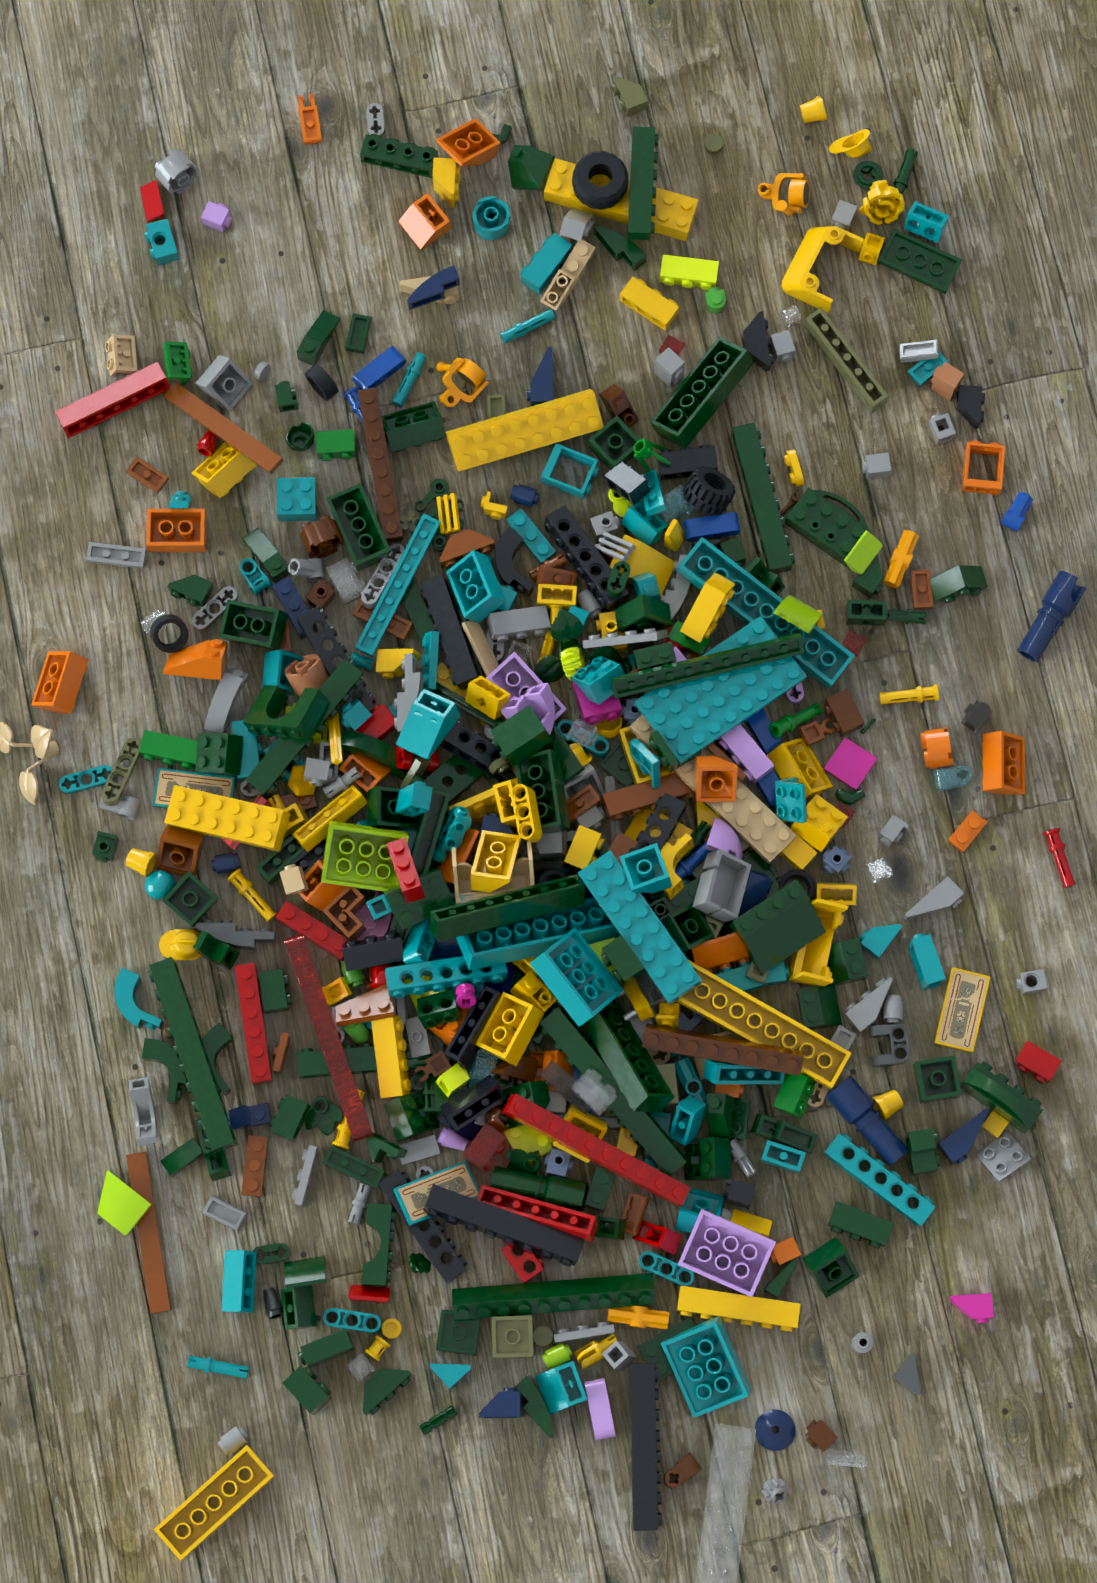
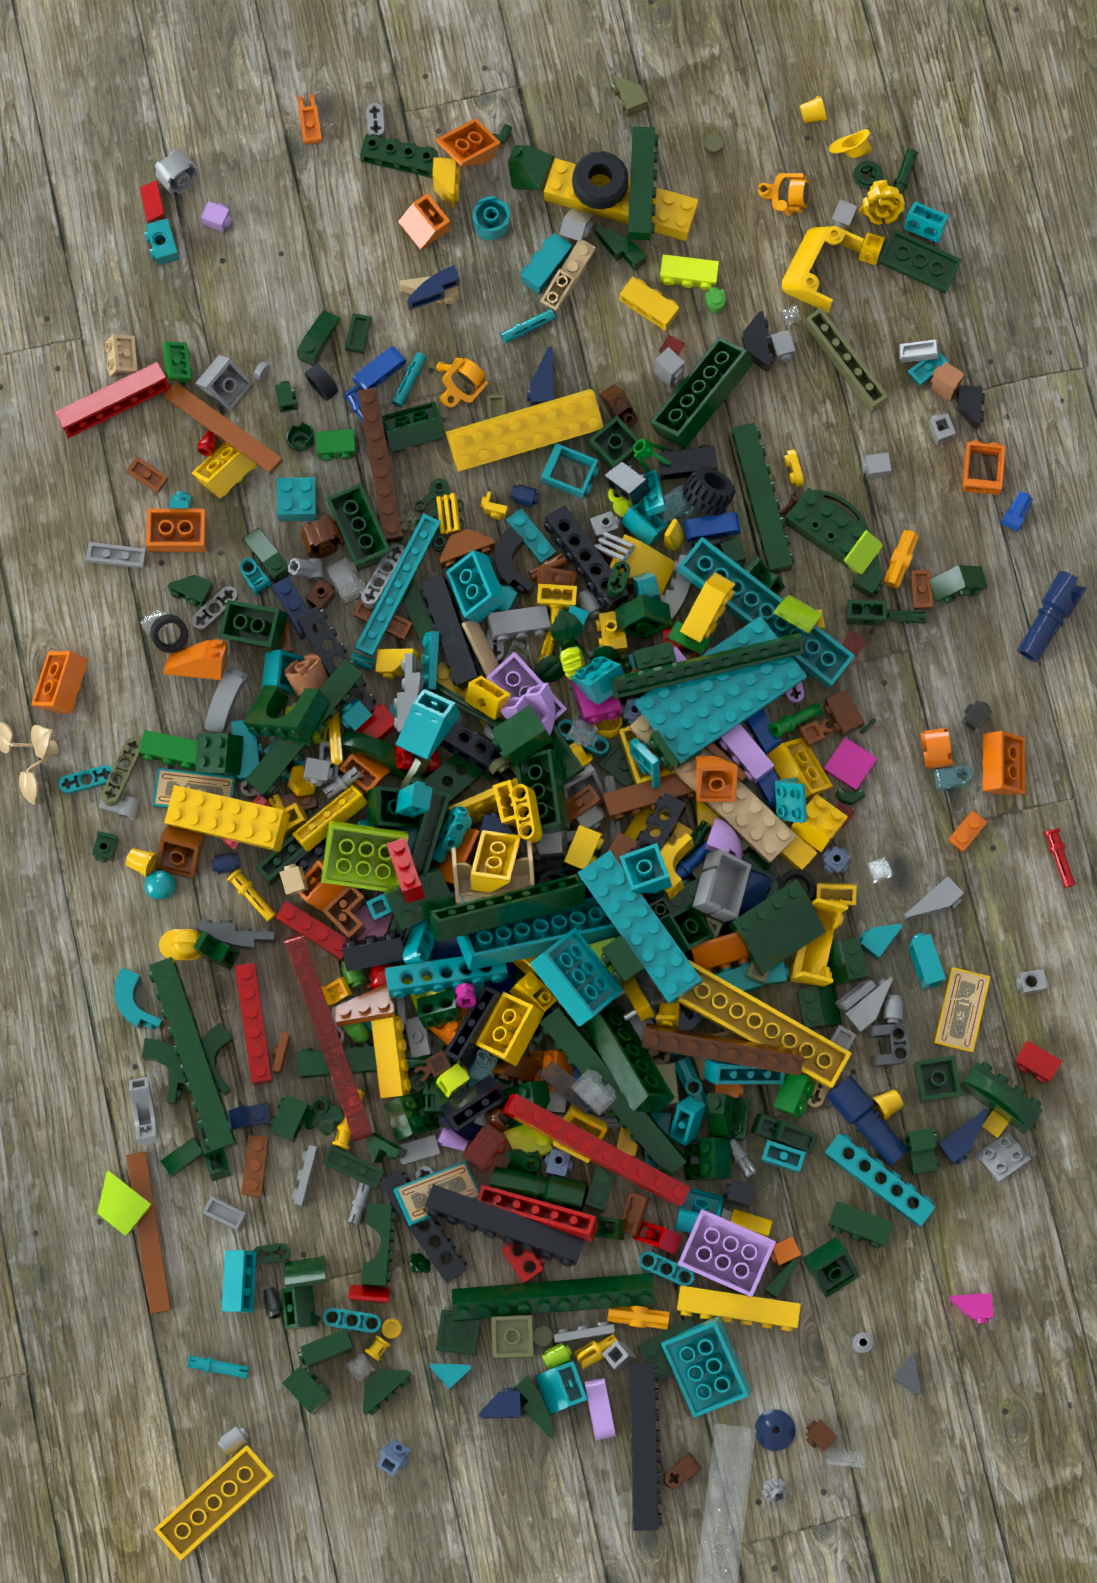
dark green brick [162,871,220,928] -> none
dark green brick [259,969,292,1014] -> none
dark green axle [419,1406,457,1435] -> none
light grey wing [582,628,668,649] -> none
light grey brick [878,814,909,847] -> none
yellow pin [879,684,939,705] -> none
none -> sand blue brick [376,1439,410,1477]
none -> light grey tile [835,979,876,1010]

